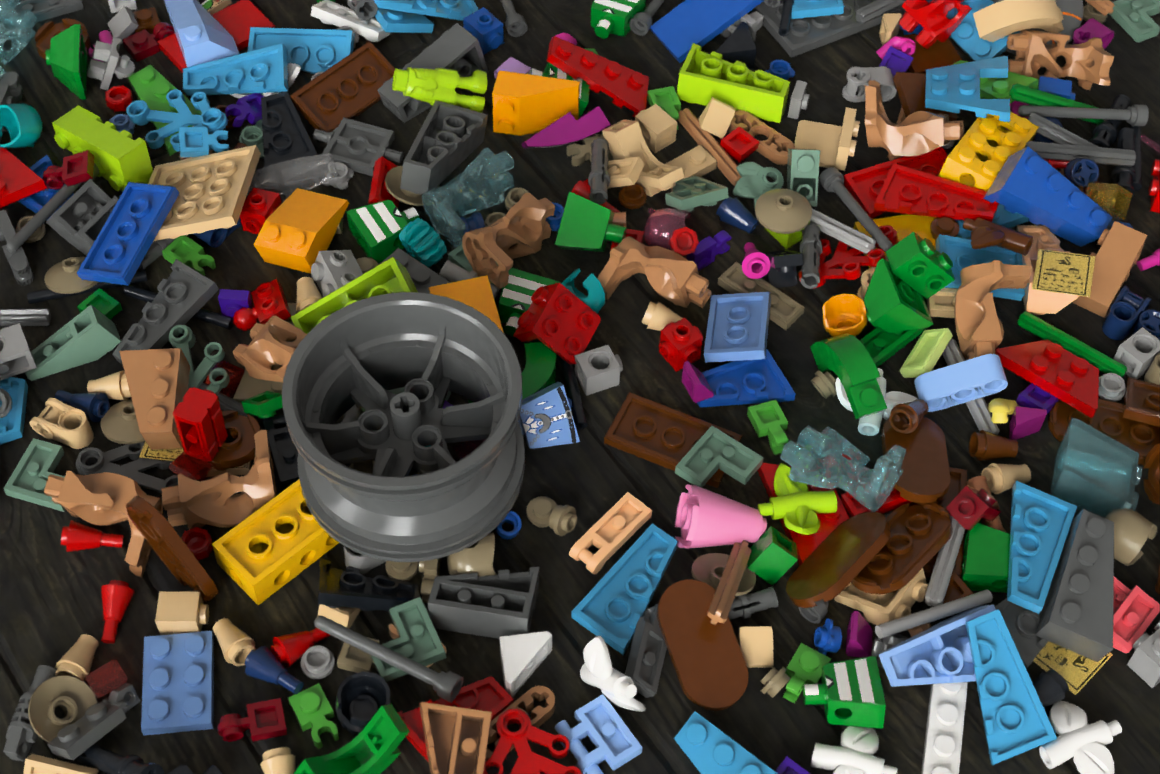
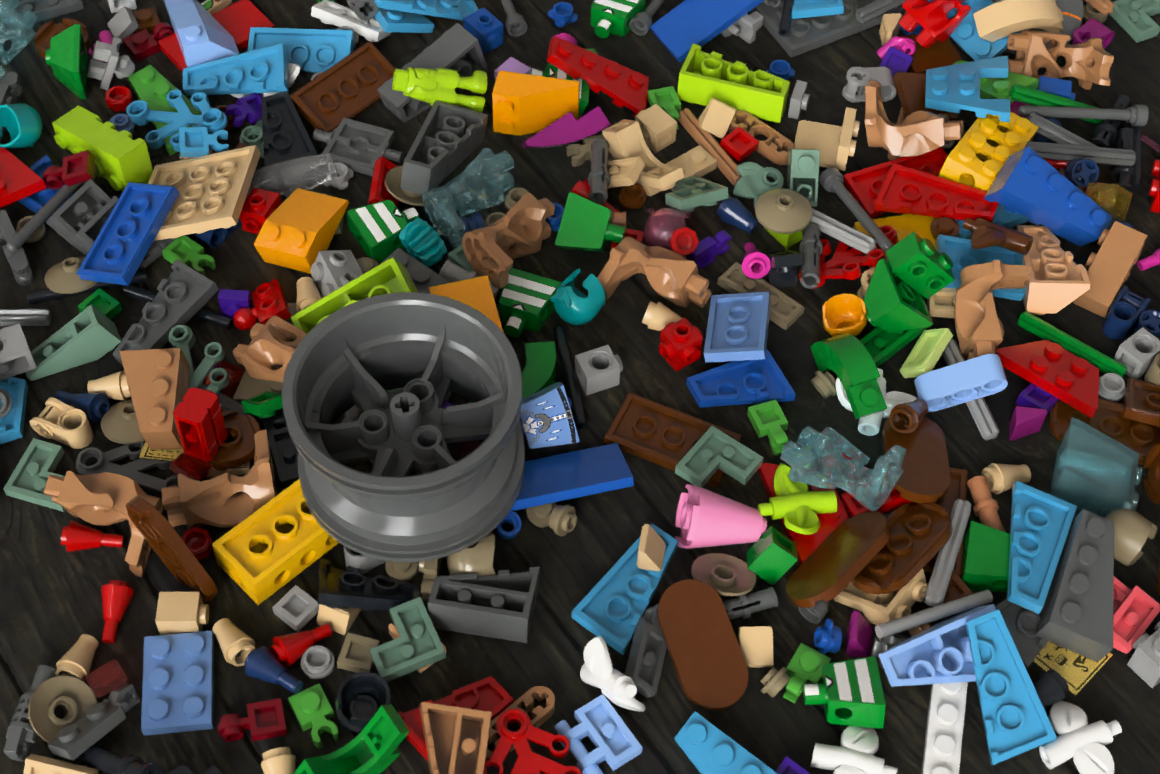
dark grey piece [314,616,463,702] -> none
white slope [499,631,552,697] -> none
red bracket [514,282,601,365] -> none
light nougat plate [569,492,652,575] -> none
magenta slope [682,361,714,403] -> none
medium nougat axle [707,540,752,625] -> none
black slope [716,22,757,69] -> none
dark red bracket [946,486,1001,530] -> none
reddish brown cone [969,430,1018,461] -> none
light yellow arm [988,398,1018,424] -> none
clear yellow sticker [1032,249,1095,297] -> none
none -> light grey plate [272,585,319,632]
none -> blue tile [510,443,634,511]
none -> blue plate [548,2,578,27]
none -> tan slope [637,524,666,571]

